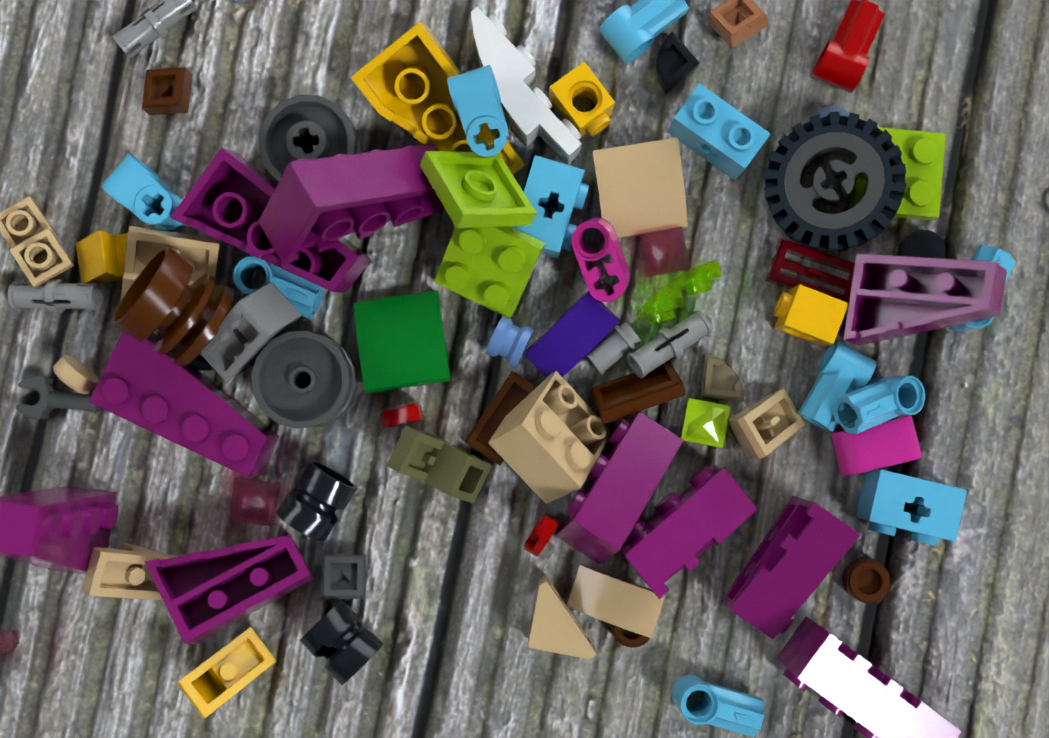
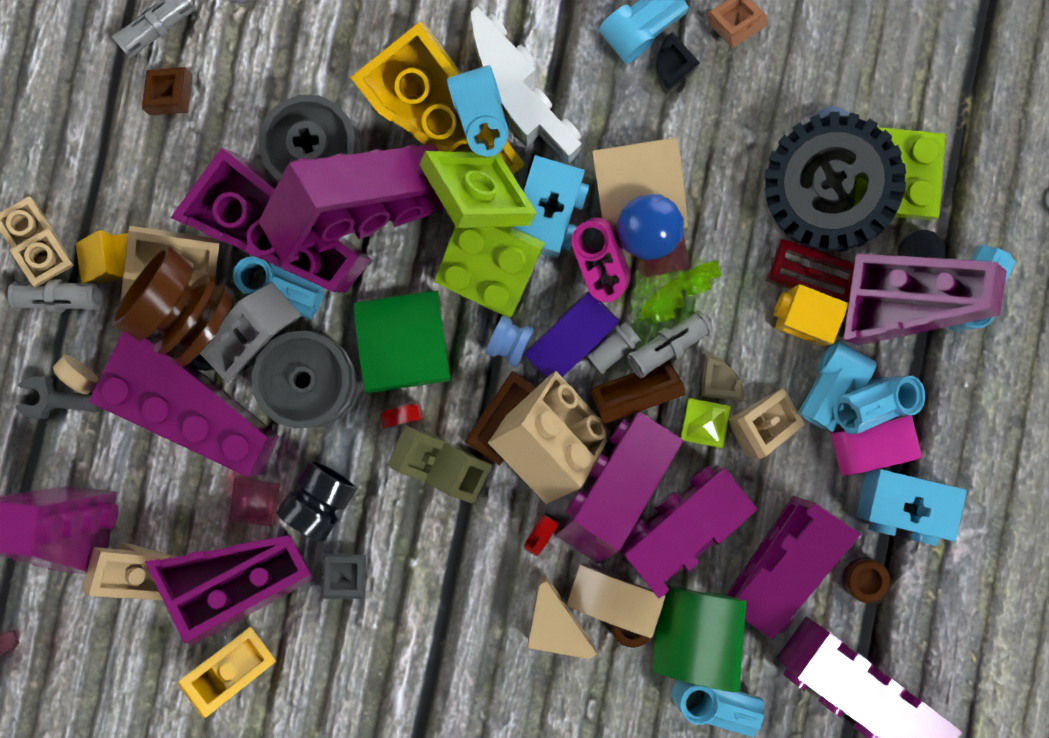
medium azure piece [101,153,184,232] -> none
black wheel [299,600,383,685] -> none
yellow brick [549,62,615,137] -> none
medium azure brick [667,83,770,180] -> none
red piece [812,0,885,93] -> none
none -> blue hair [617,194,684,260]
none -> green slope [652,585,746,692]

